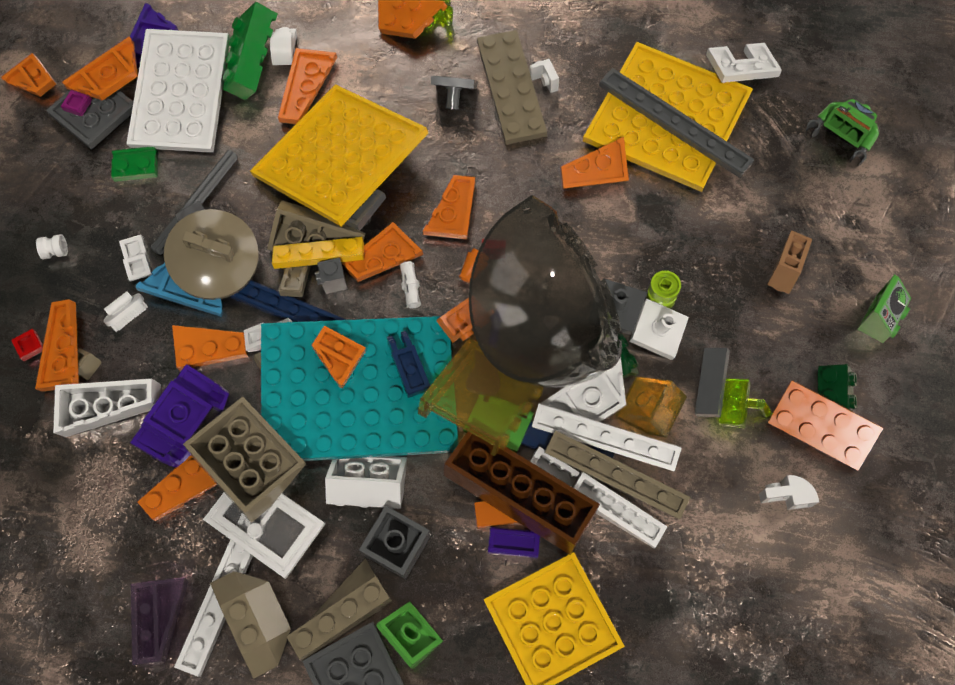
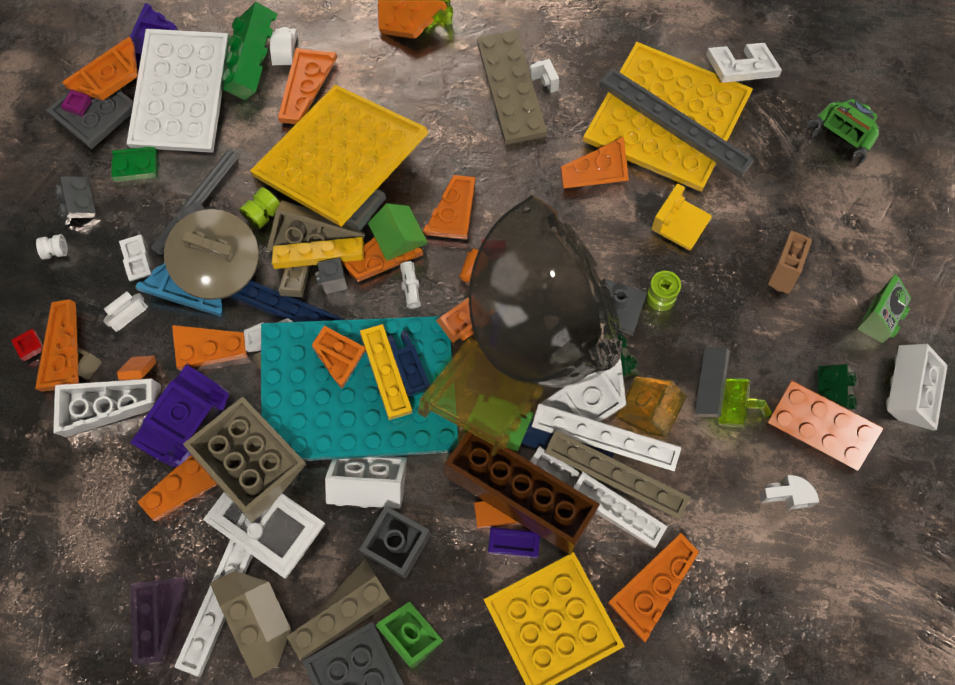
orange wing [1,53,57,97] -> none
dark grey tile [430,75,478,109] -> none
white tile [629,299,689,360] -> none
none -> dark grey bracket [54,176,96,225]
none -> orange tile [117,355,156,381]
none -> lime wheel [239,187,280,229]
none -> yellow plate [360,324,412,420]
none -> bright green slope [368,203,428,261]
none -> orange wing [608,533,699,643]
none -> yellow bracket [651,183,712,250]
none -> white slope [886,344,948,430]

